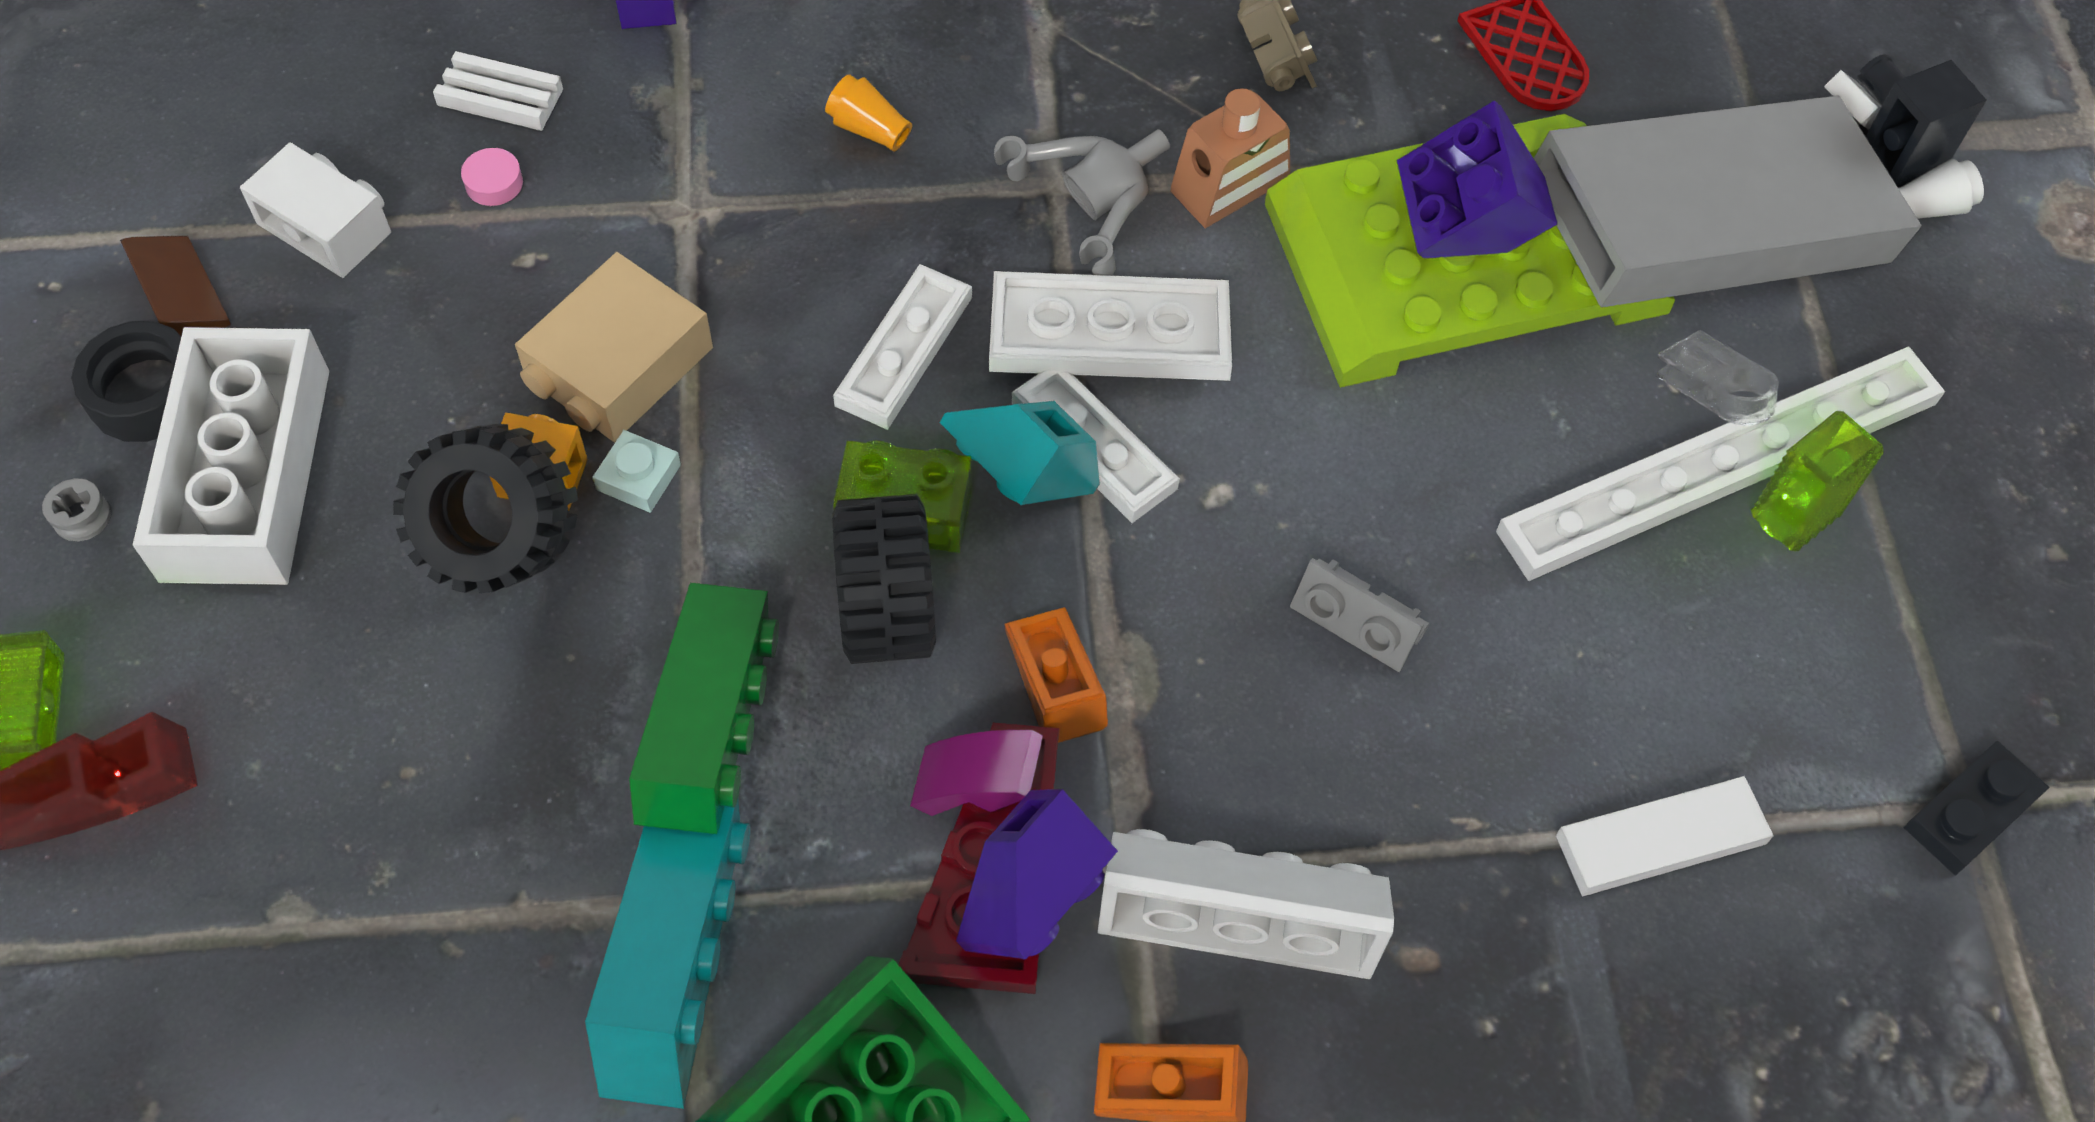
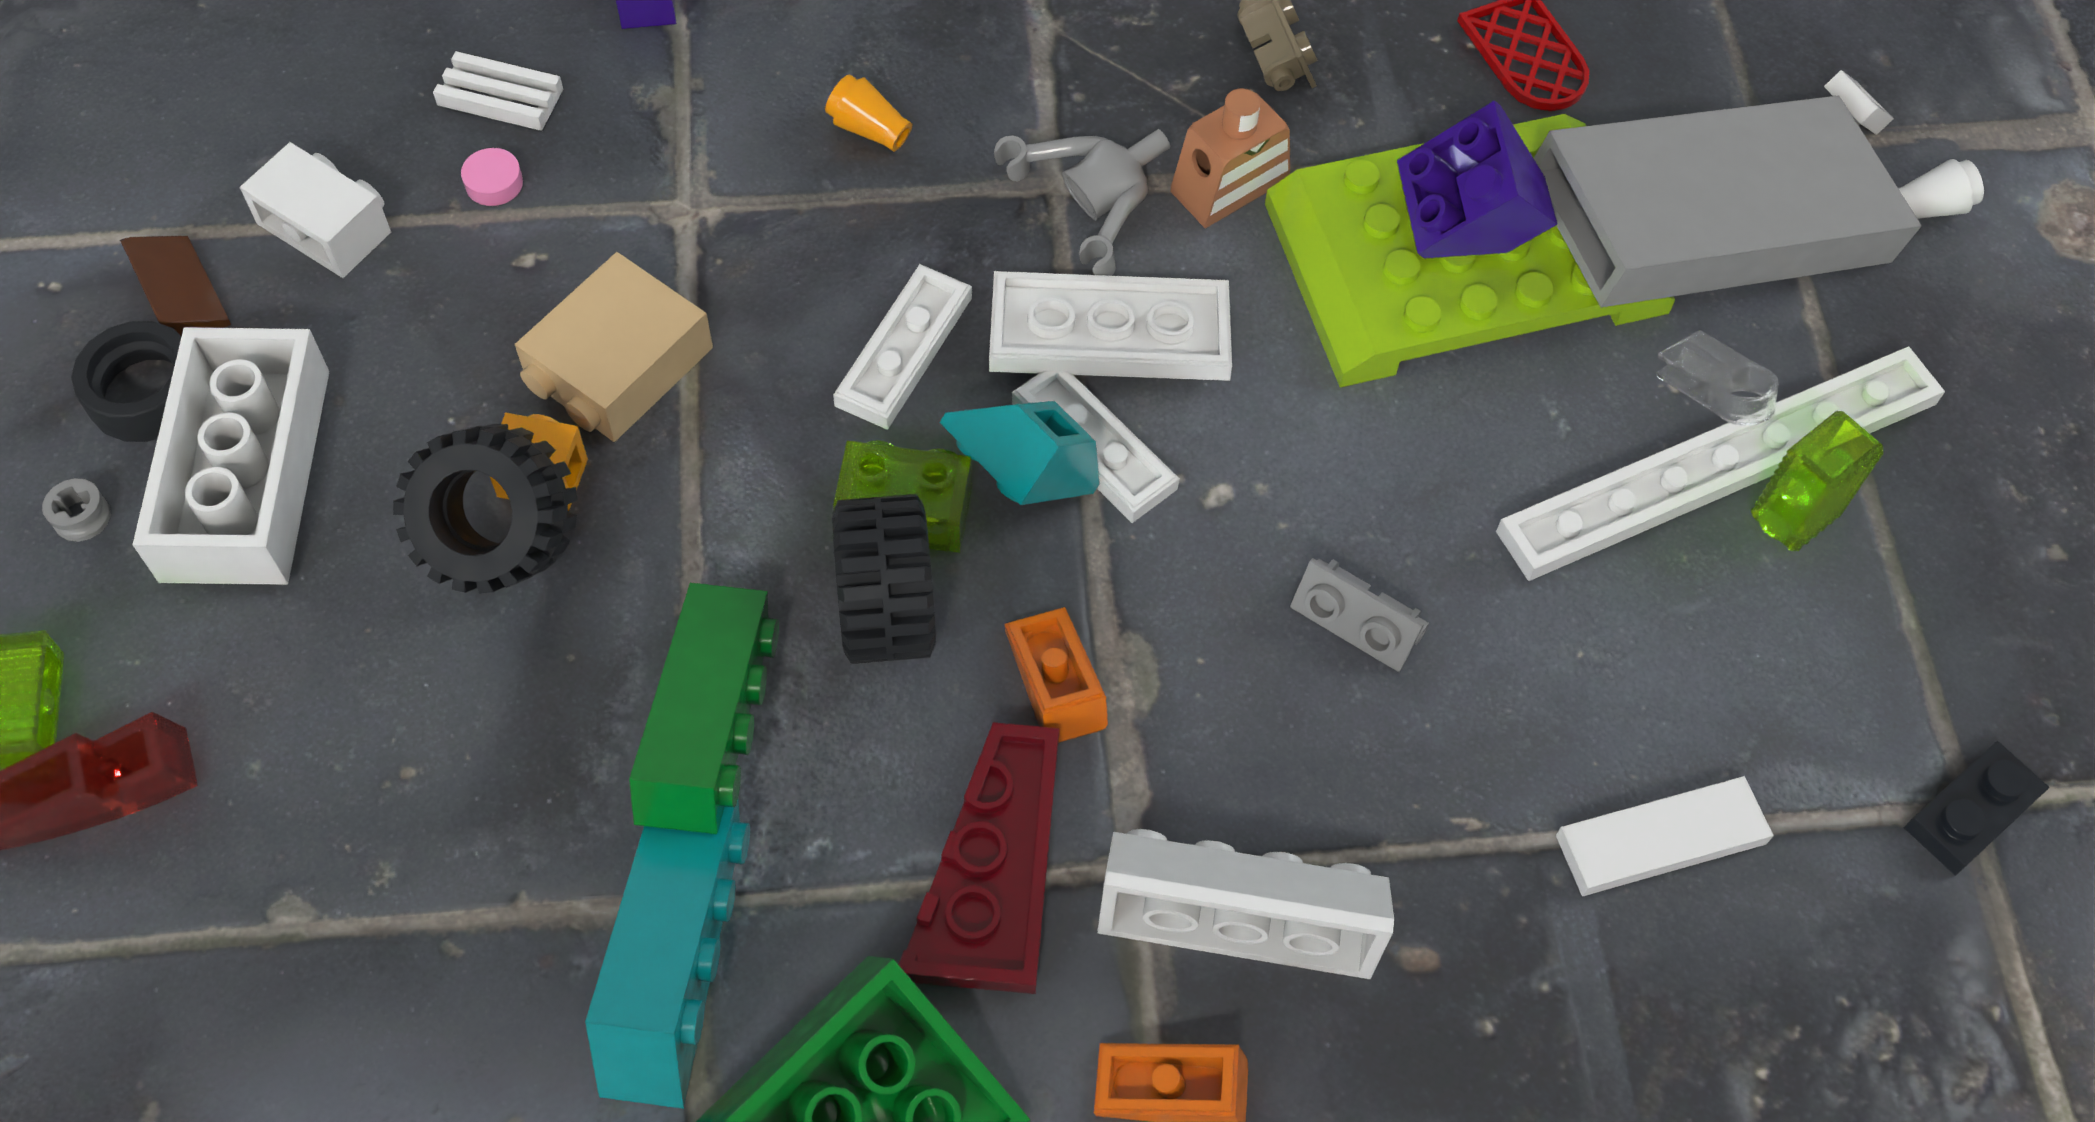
light aqua plate [592,430,681,513] -> none
magenta slope [910,730,1043,816] -> none
dark purple slope [956,789,1118,959] -> none
black brick [1857,54,1987,188] -> none

